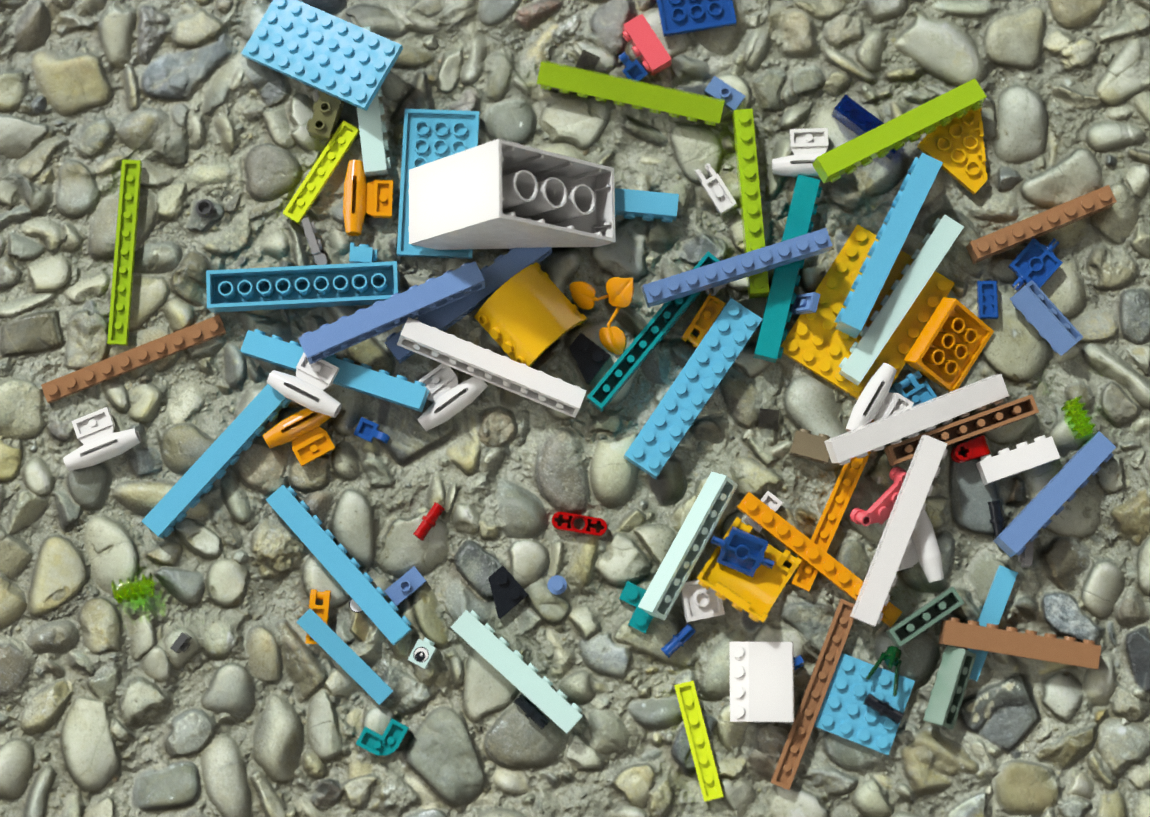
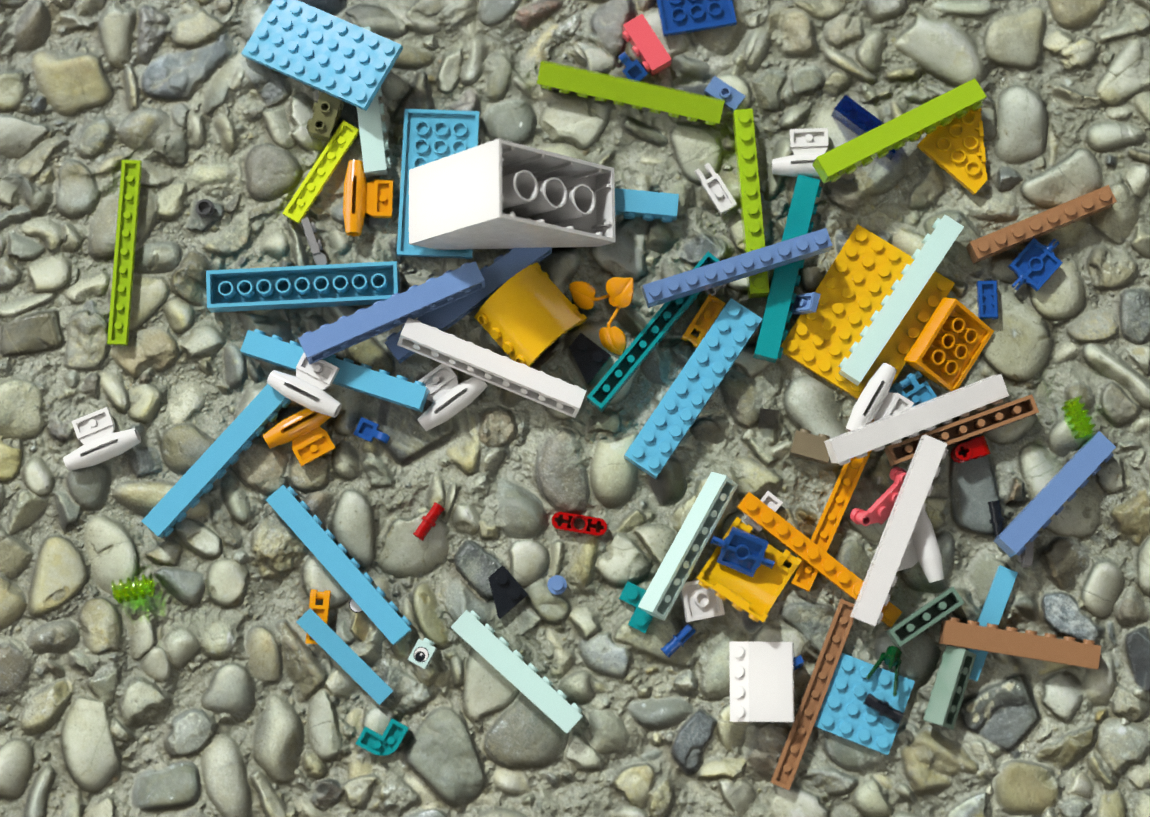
medium nougat plate [41,315,227,403] -> none
dark grey plate [170,632,192,653] -> none
medium azure brick [349,243,378,263] -> none
medium blue plate [384,566,427,606] -> none
black pin [514,694,550,730] -> none
clear smoke plate [575,50,600,71] -> none
neon yellow plate [674,681,723,802] -> none
medium azure brick [835,153,943,339] -> none
white brick [976,435,1060,485] -> none
medium blue brick [1010,280,1083,356] -> none

